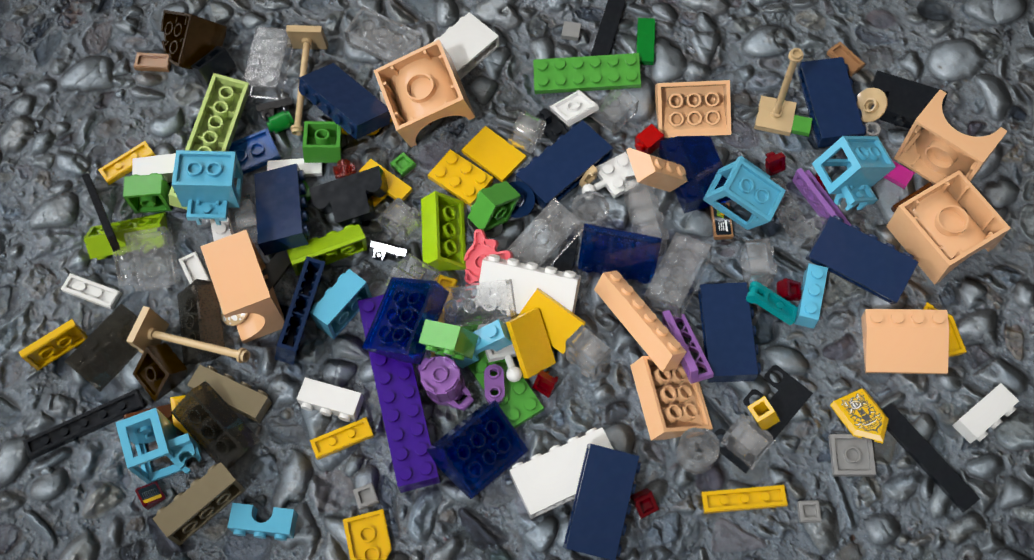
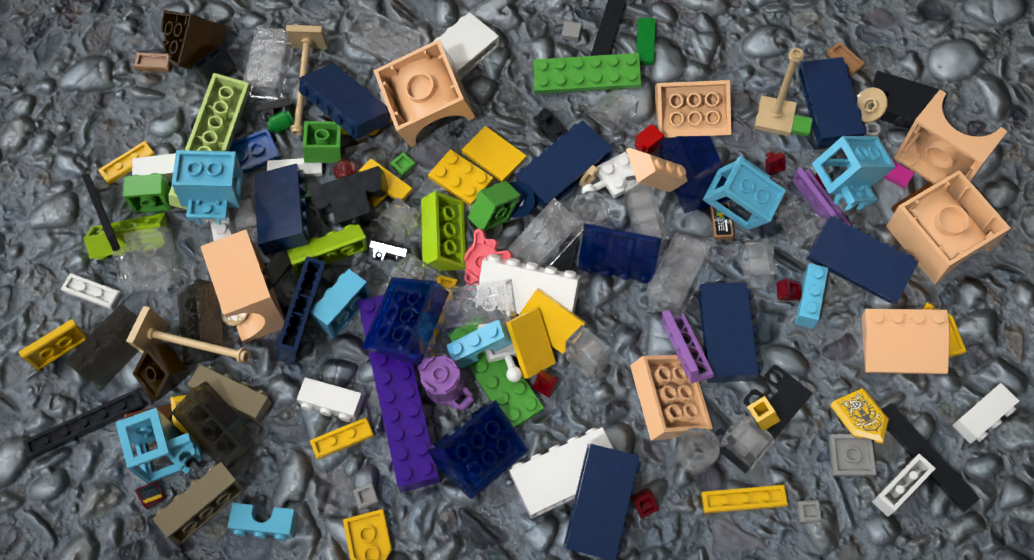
white tile [178,251,212,292] -> none
brick [419,319,478,361] -> none
medium lavender plate [484,364,505,405] -> none
clear brick [508,111,546,154] -> none
white tile [550,90,599,126] -> none
light nougat brick [594,270,686,372] -> none
teal plate [746,281,798,325] -> none
none -> white brick [872,454,936,517]

